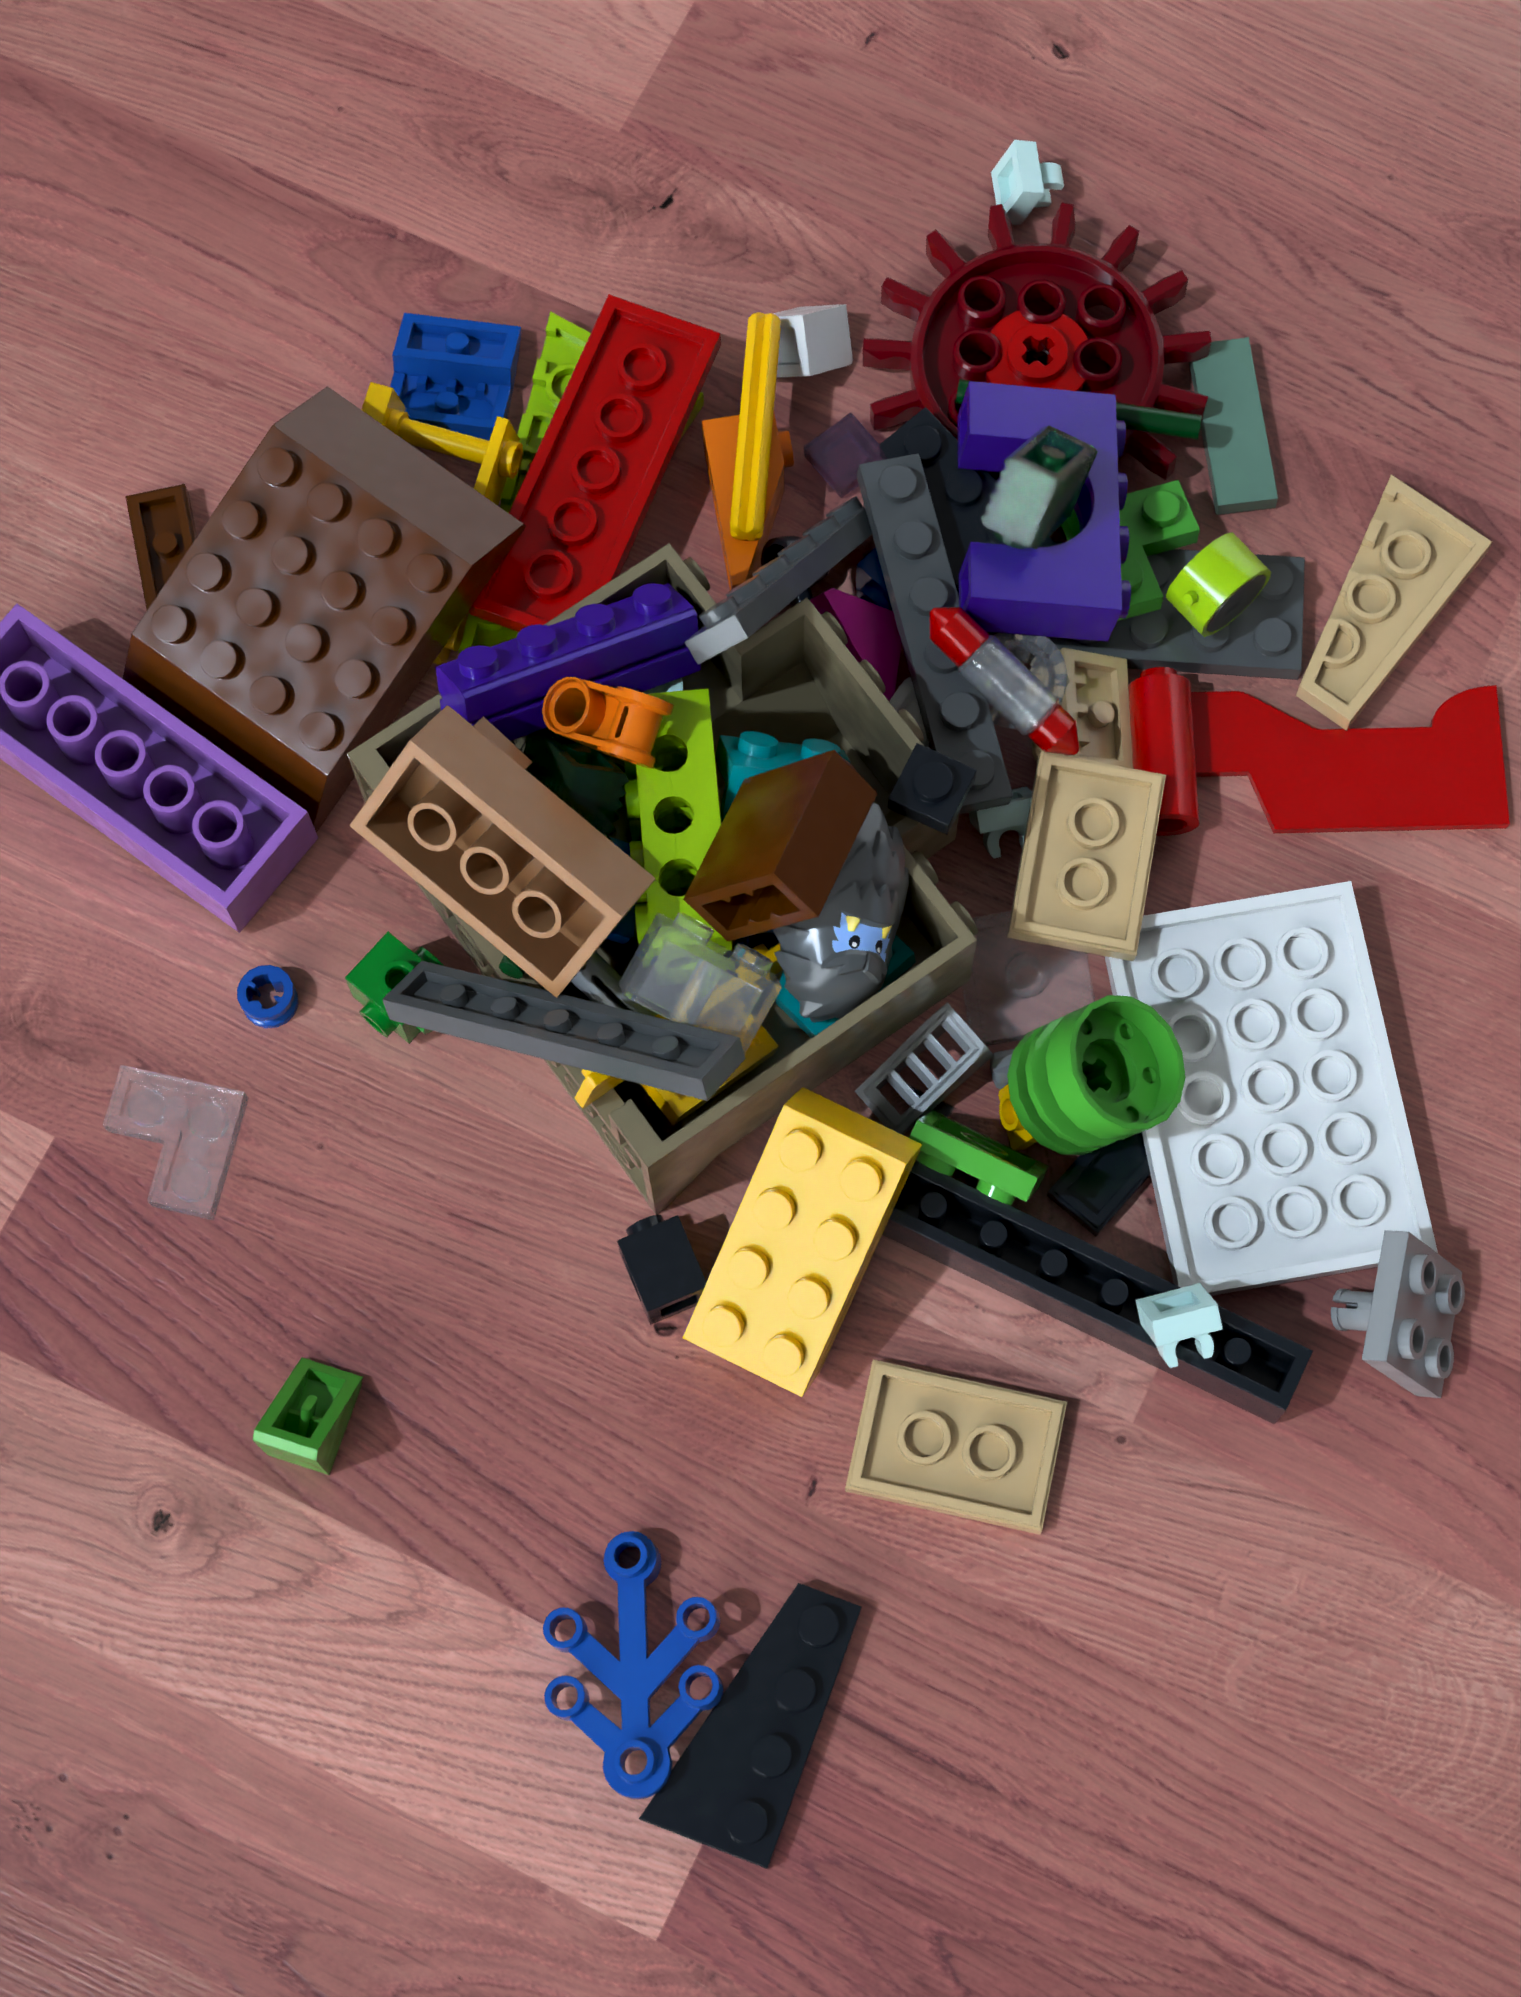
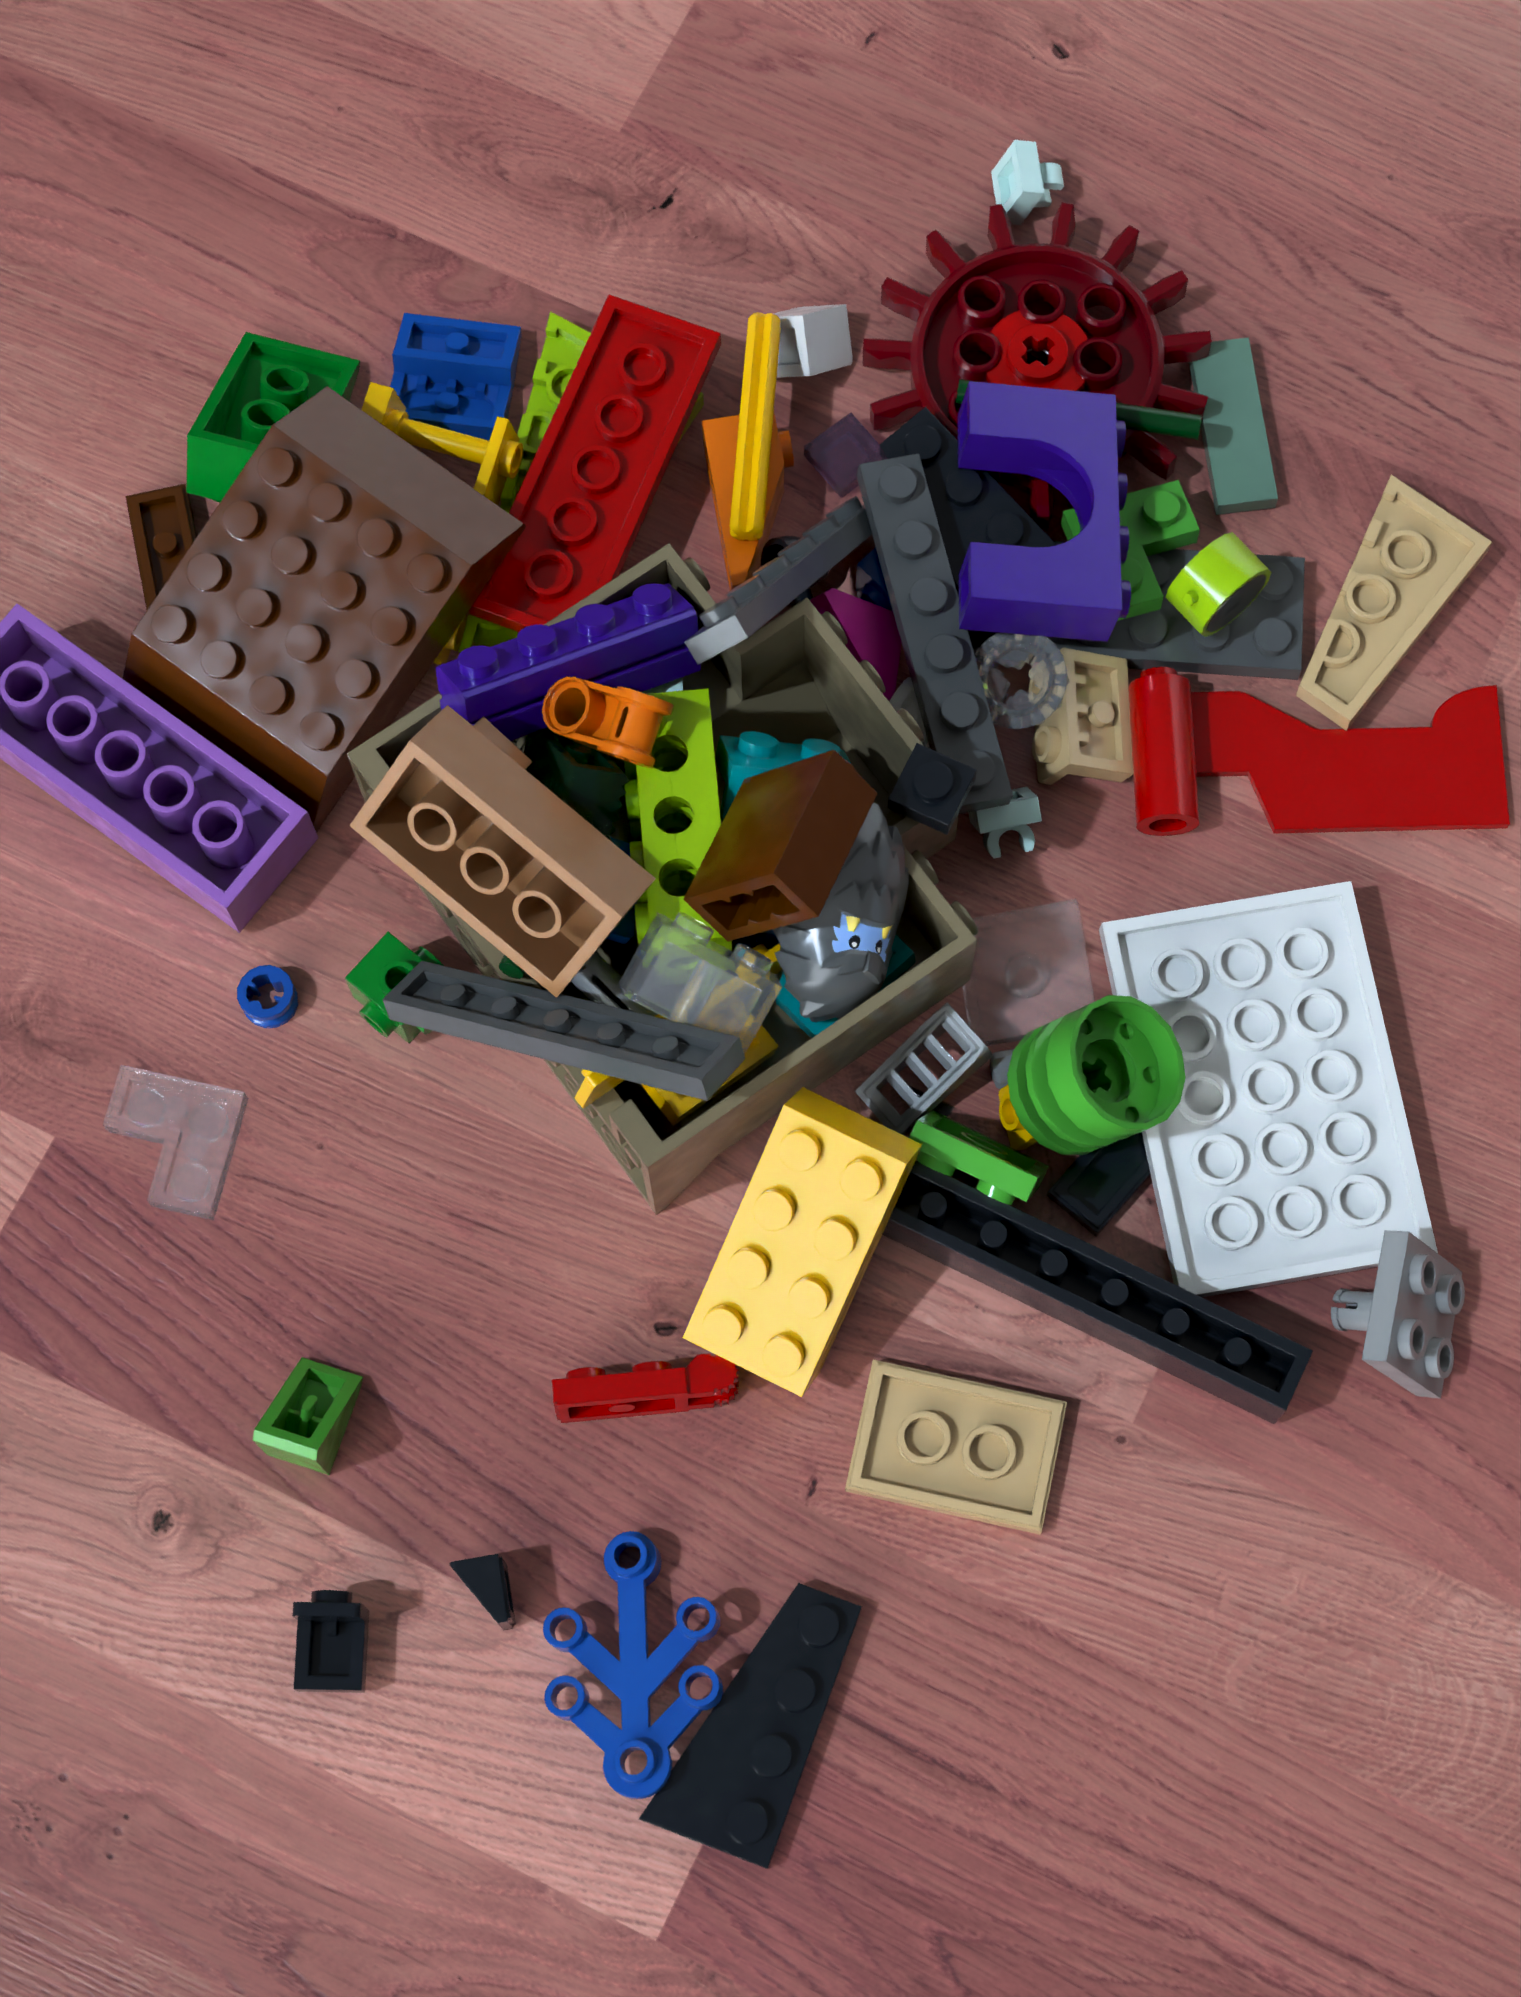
black brick [617,1215,707,1325] -> none
piece [929,607,1079,755] -> none
brick [981,425,1098,549] -> none
tan tile [1007,751,1166,961] -> none
light aqua tile [1136,1283,1223,1368] -> none
none -> green slope [186,332,360,502]
none -> black bracket [292,1590,369,1693]
none -> black slope [449,1554,516,1630]
none -> red hinge [552,1353,739,1423]

